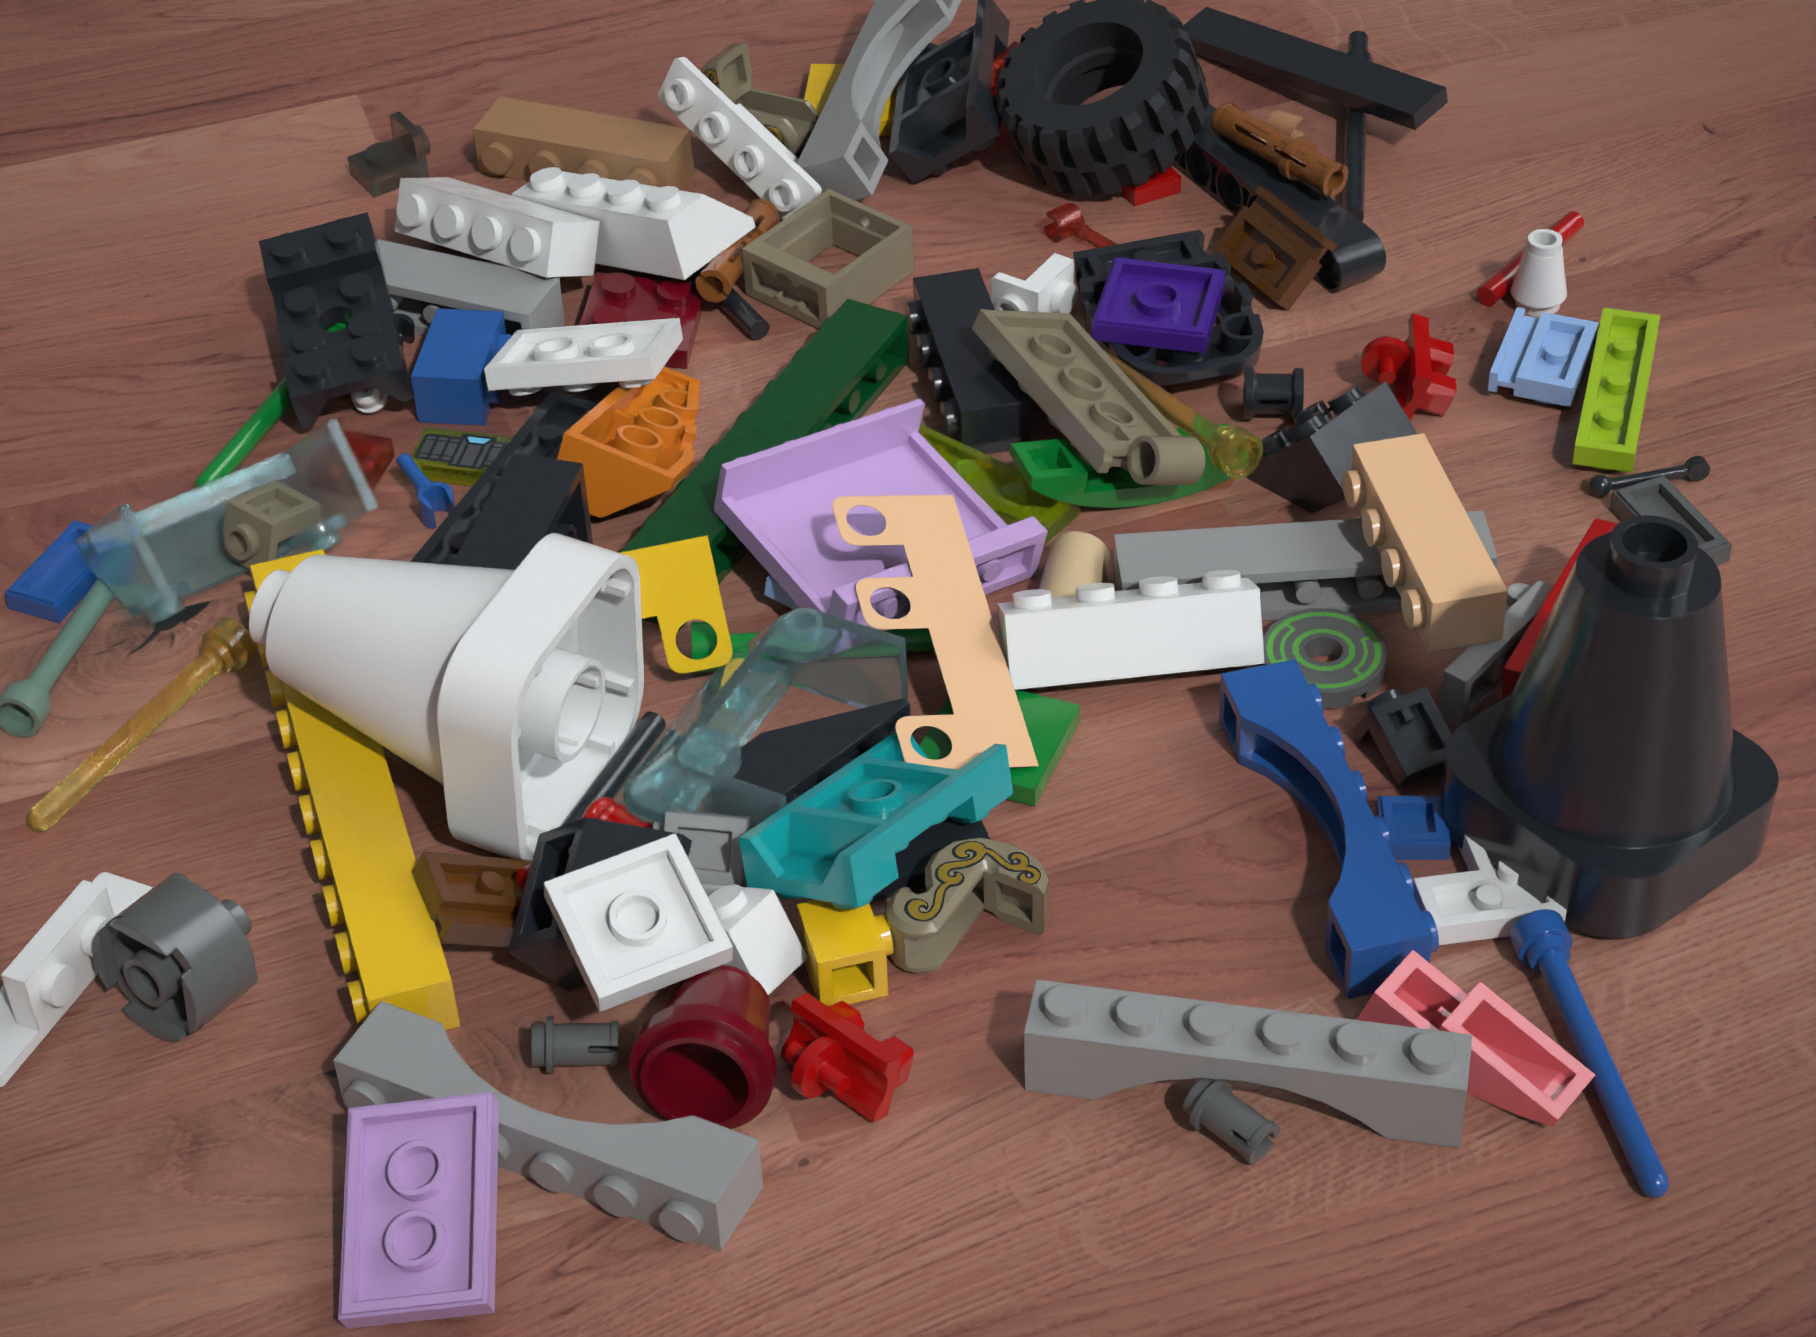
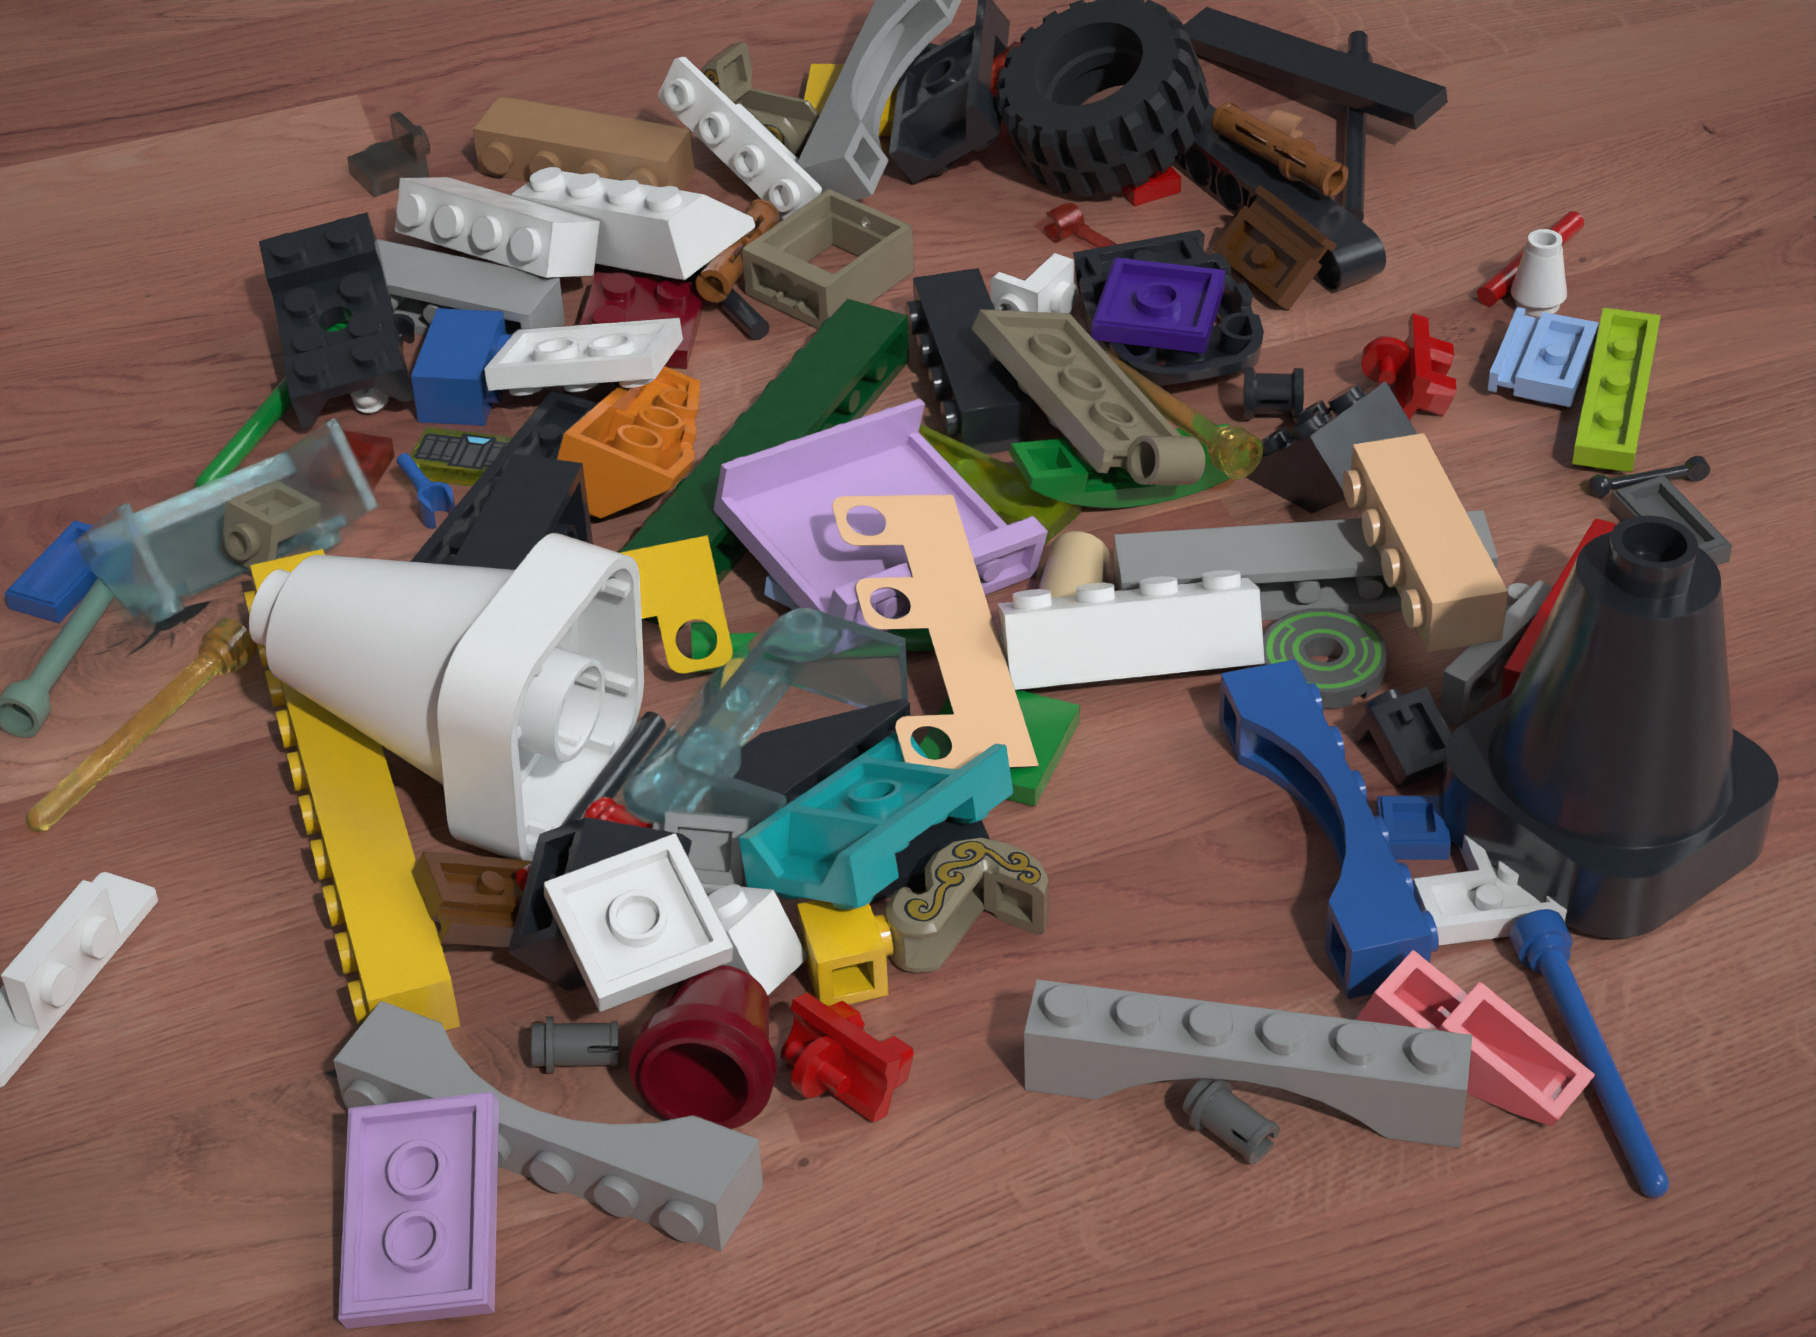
dark grey brick [92,873,258,1042] -> none

